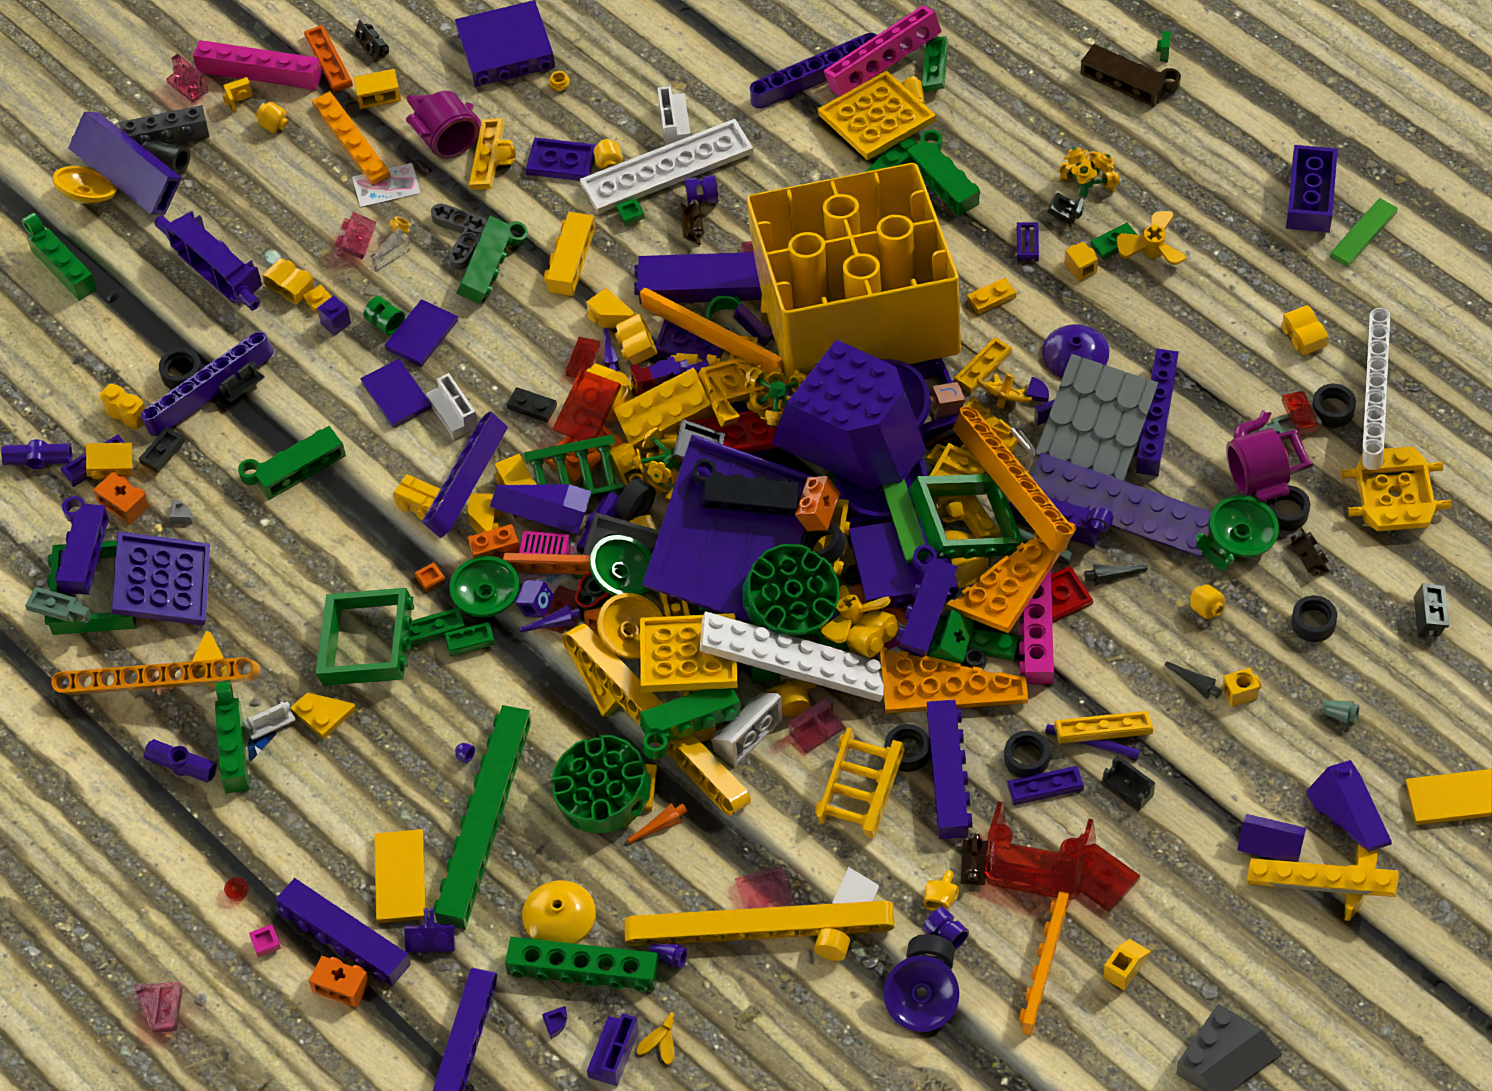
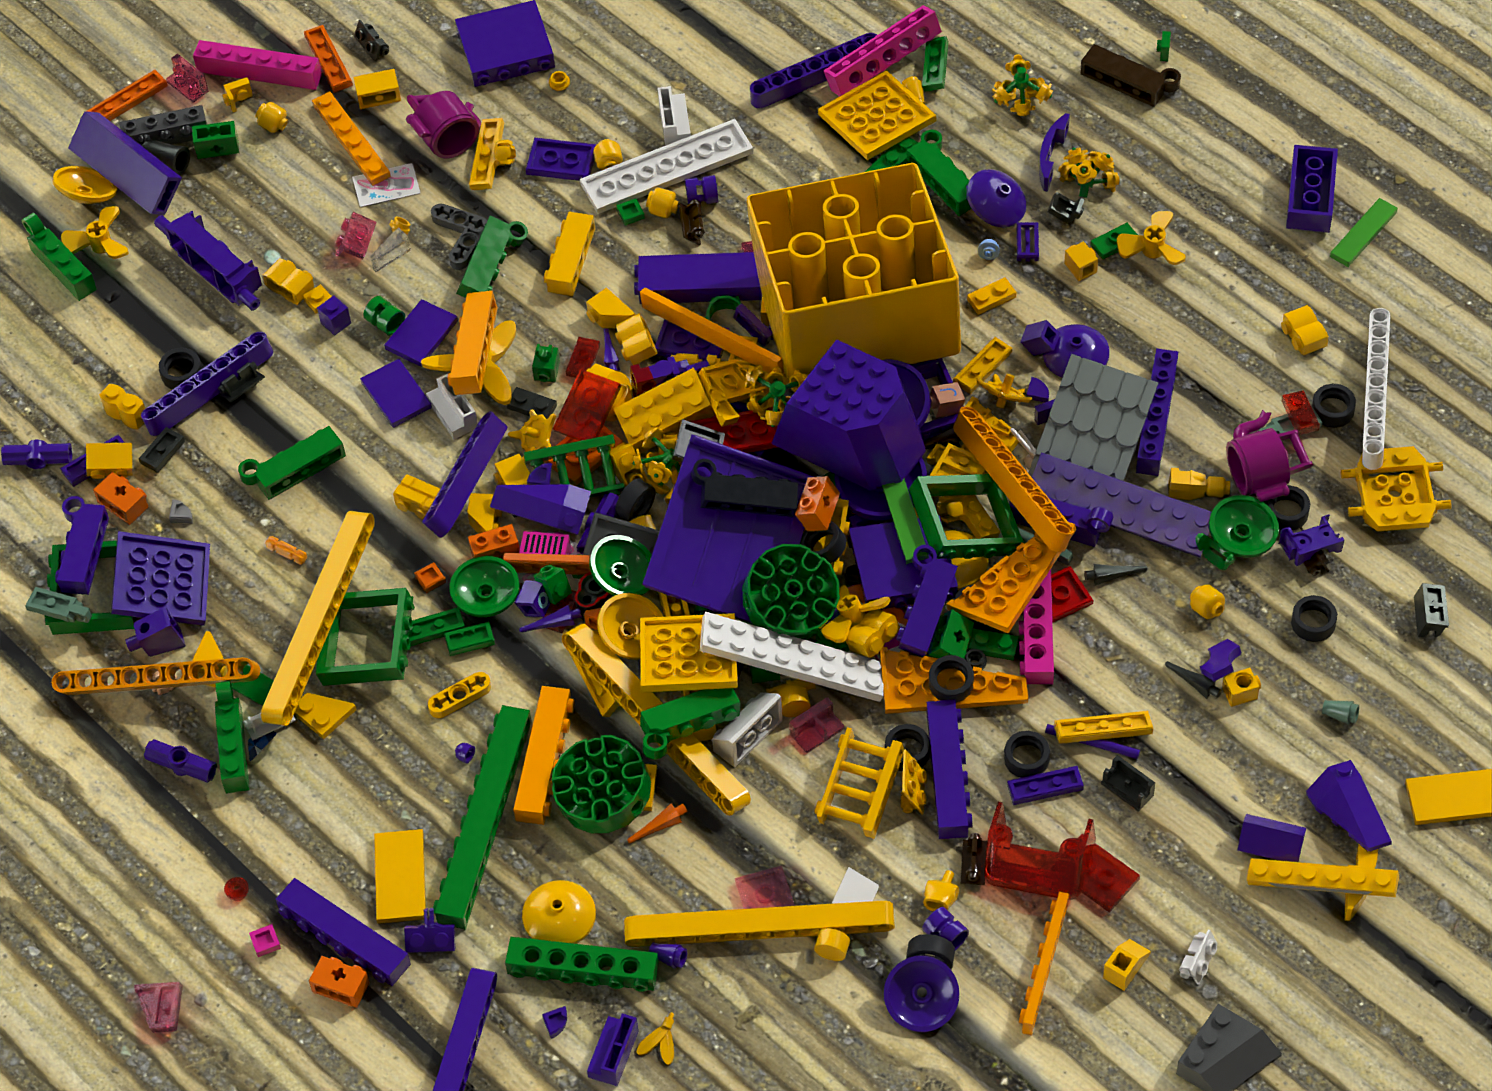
none -> yellow piece [61,206,129,259]
none -> orange tile [86,70,168,121]
none -> dark purple torso [125,607,186,657]
none -> green brick [192,121,240,159]
none -> green slope [231,665,274,706]
none -> yellow beam [261,511,374,726]
none -> light orange axle [265,536,307,565]
none -> yellow piece [421,320,516,405]
none -> yellow beam [428,672,491,718]
none -> light orange brick [447,291,498,395]
none -> yellow piece [508,409,556,462]
none -> light orange brick [513,686,575,825]
none -> dark purple tile [527,463,552,485]
none -> green brick [532,344,560,382]
none -> green bracket [533,565,572,604]
none -> yellow head [646,188,679,218]
none -> yellow hinge [901,749,927,815]
none -> black tyre [929,655,974,703]
none -> dark purple dish [966,169,1026,228]
none -> light blue plate [978,239,1000,260]
none -> yellow plant [992,54,1053,116]
none -> dark purple brick [1020,320,1060,356]
none -> dark purple slope [1039,113,1070,192]
none -> yellow piece [1168,468,1230,501]
none -> white hinge [1179,930,1218,985]
none -> dark purple tile [1200,639,1242,682]
none -> dark purple piece [1278,514,1345,566]

